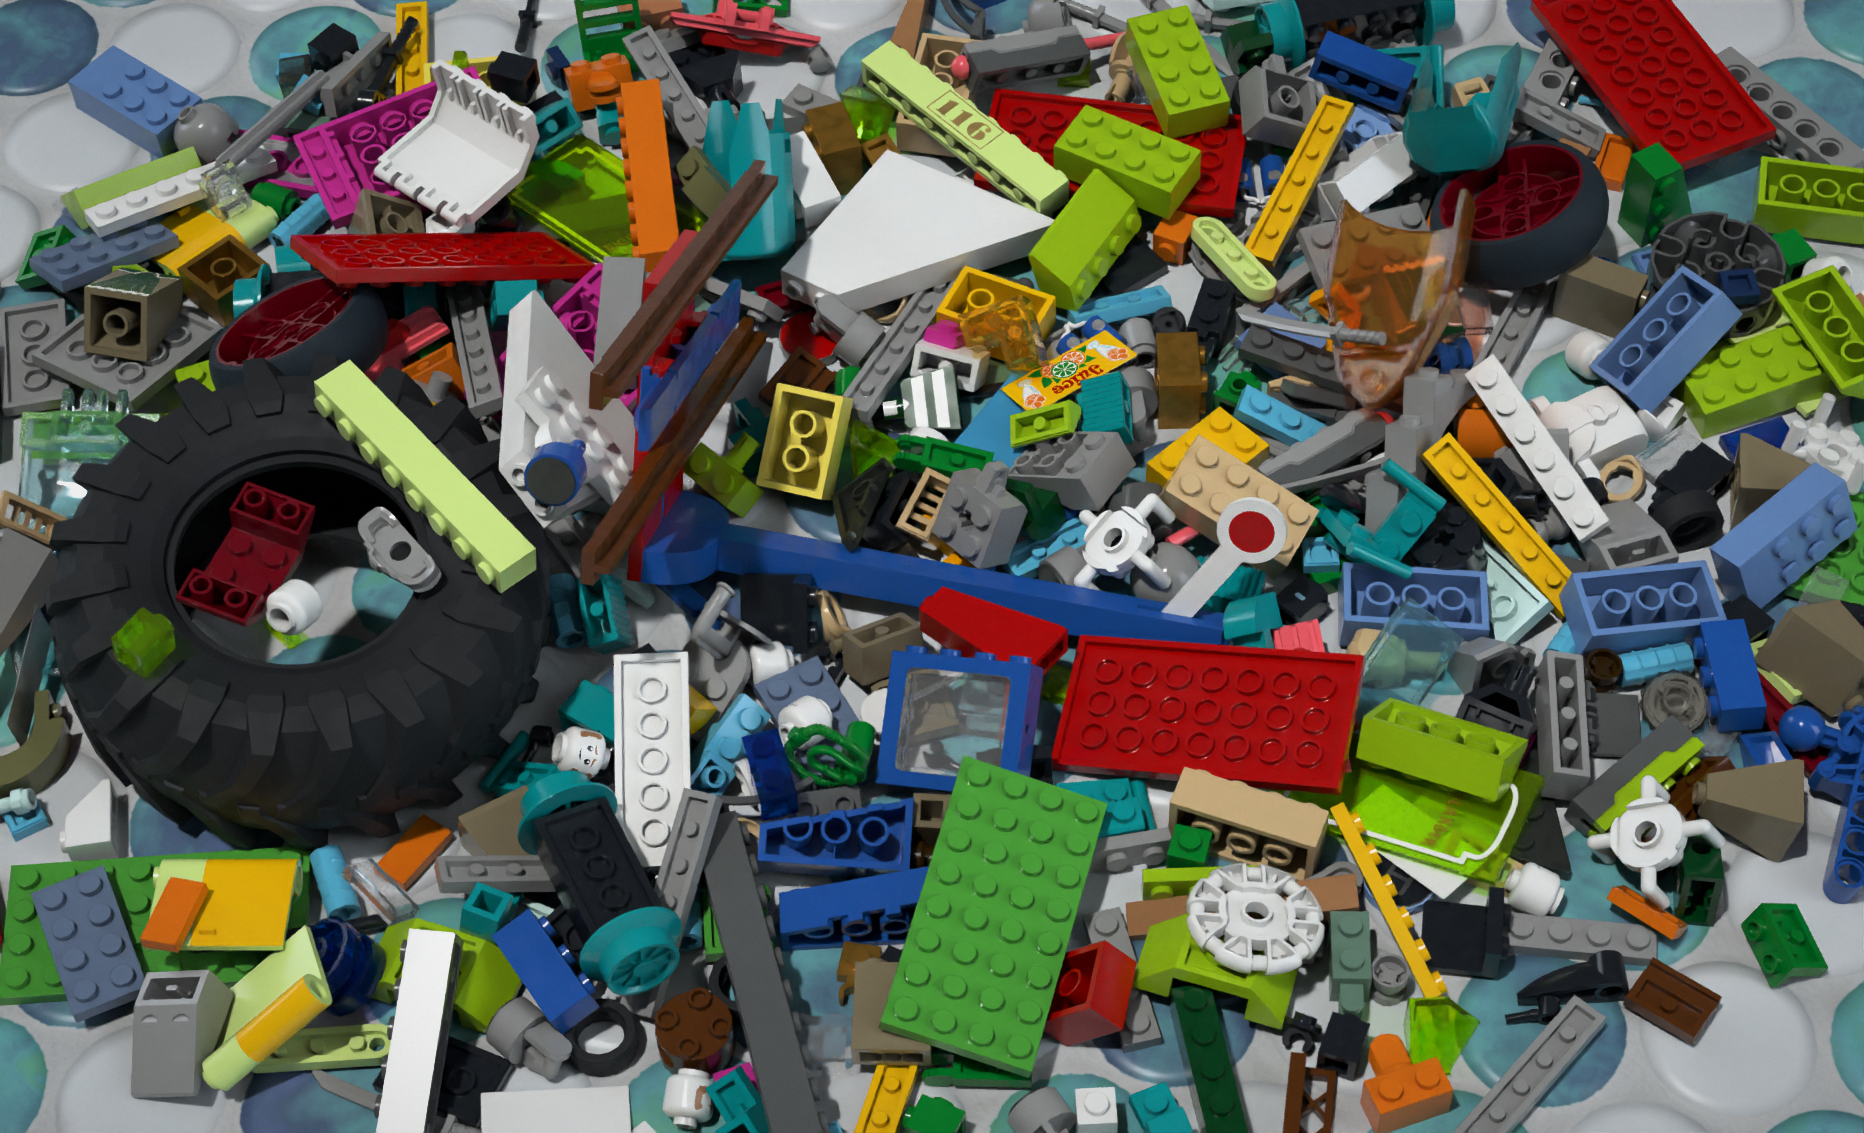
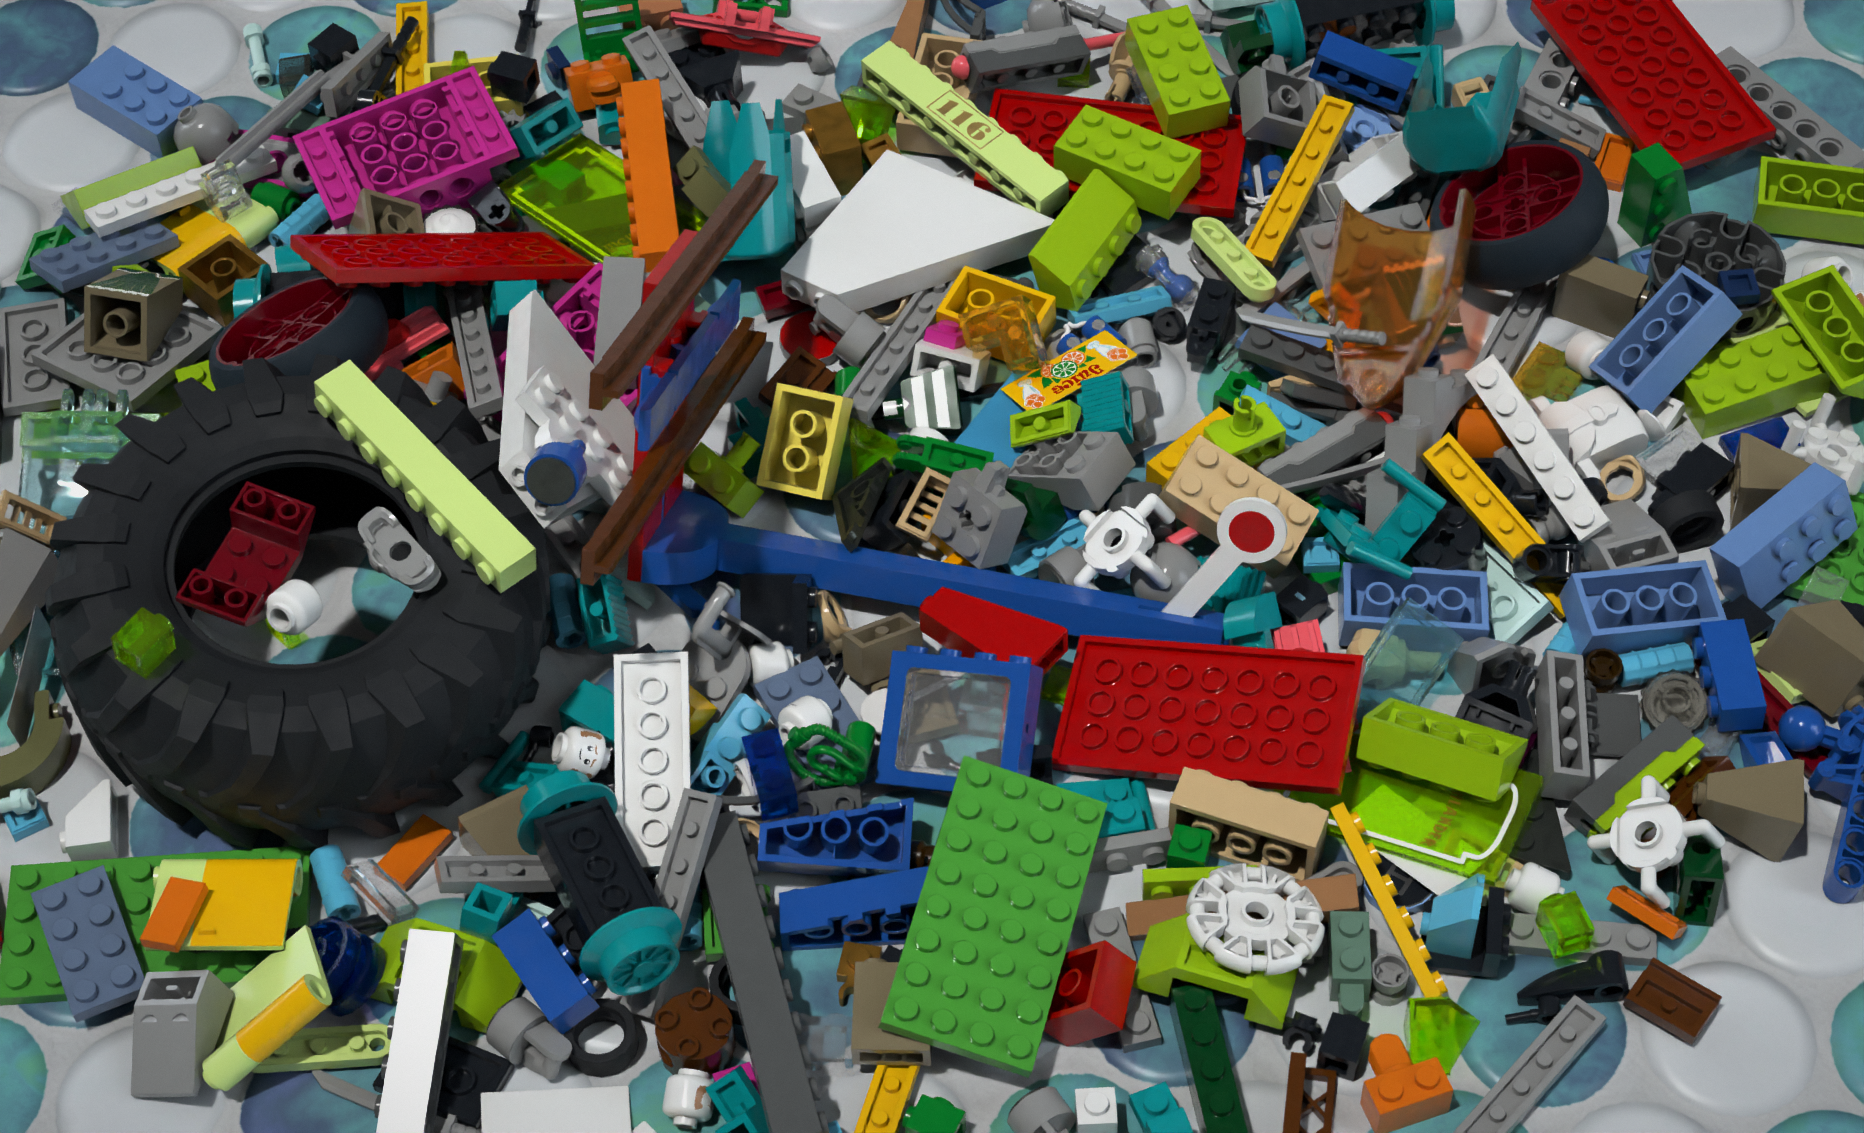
white hinge [374,59,540,227] -> none
light grey plate [699,277,785,323] -> none
dark tan brick [911,793,951,846] -> none
green hinge [922,1046,1032,1088] -> none
orange brick [1153,210,1199,266] -> none
pearl gold brick [1154,332,1208,429] -> none
blue wheel [1433,337,1473,375] -> none
clear tile [1452,277,1494,336] -> none
green bracket [1741,903,1828,988] -> none
green brick [1771,228,1817,285] -> none
none -> light aqua bar [243,23,273,88]
none -> light grey piece [282,153,316,194]
none -> clear piece [1135,244,1200,312]
none -> lime brick [1203,395,1286,467]
none -> medium azure slope [1419,873,1485,959]
none -> clear yellow hinge [1512,341,1583,402]
none -> black piece [1512,543,1584,585]
none -> clear neon green brick [1535,891,1595,959]

